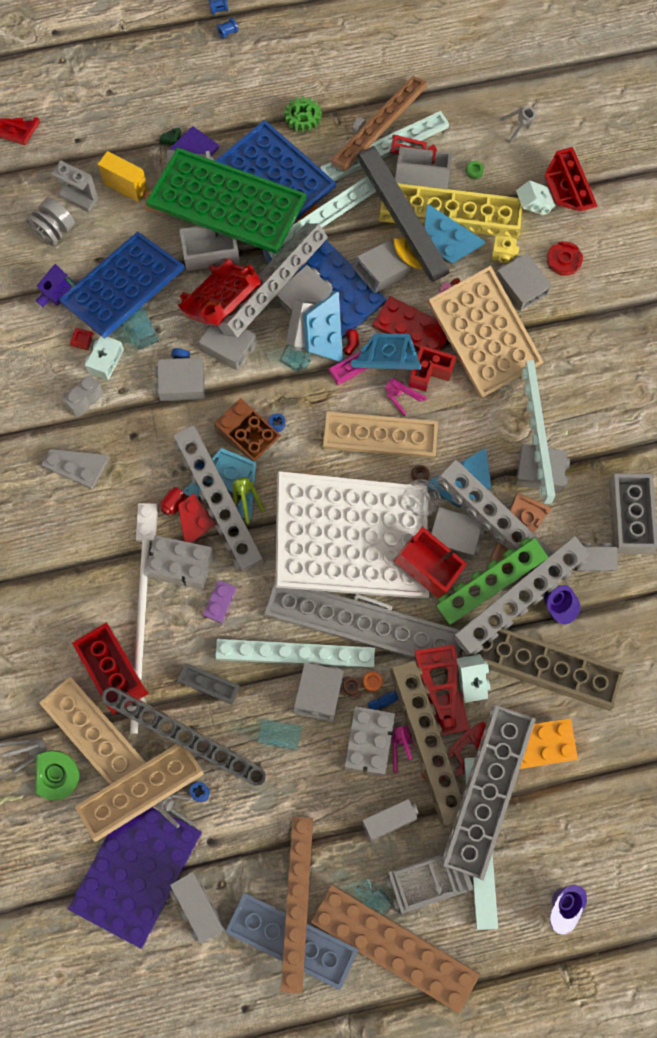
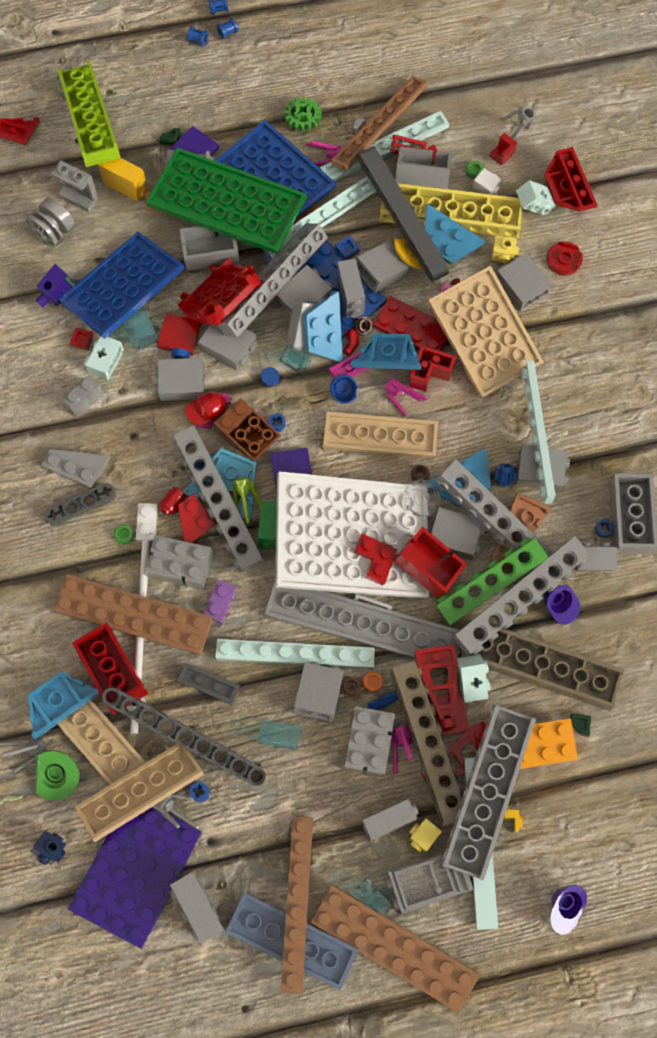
none -> dark azure wing [28,671,100,740]
none -> dark blue brick [30,830,66,865]
none -> dark grey beam [44,483,116,526]
none -> medium nougat plate [53,574,214,656]
none -> lime tile [57,60,121,167]
none -> bright green tile [114,524,134,545]
none -> red tile [157,313,202,356]
none -> red hair [185,391,232,429]
none -> blue bush [187,26,208,46]
none -> green brick [258,501,277,551]
none -> blue tile [261,367,280,387]
none -> dark purple tile [270,448,312,490]
none -> dark pink plant [306,140,341,166]
none -> blue hair [330,375,358,404]
none -> blue tile [335,236,360,260]
none -> light grey brick [337,258,365,318]
none -> red plate [354,533,397,586]
none -> reddish brown plate [355,316,372,335]
none -> light yellow brick [409,818,442,853]
none -> white brick [472,168,501,195]
none -> red panel [489,133,517,166]
none -> blue gear [494,463,518,486]
none -> yellow bracket [503,806,523,833]
none -> dark green tile [570,714,591,737]
none -> blue bush [595,519,614,538]

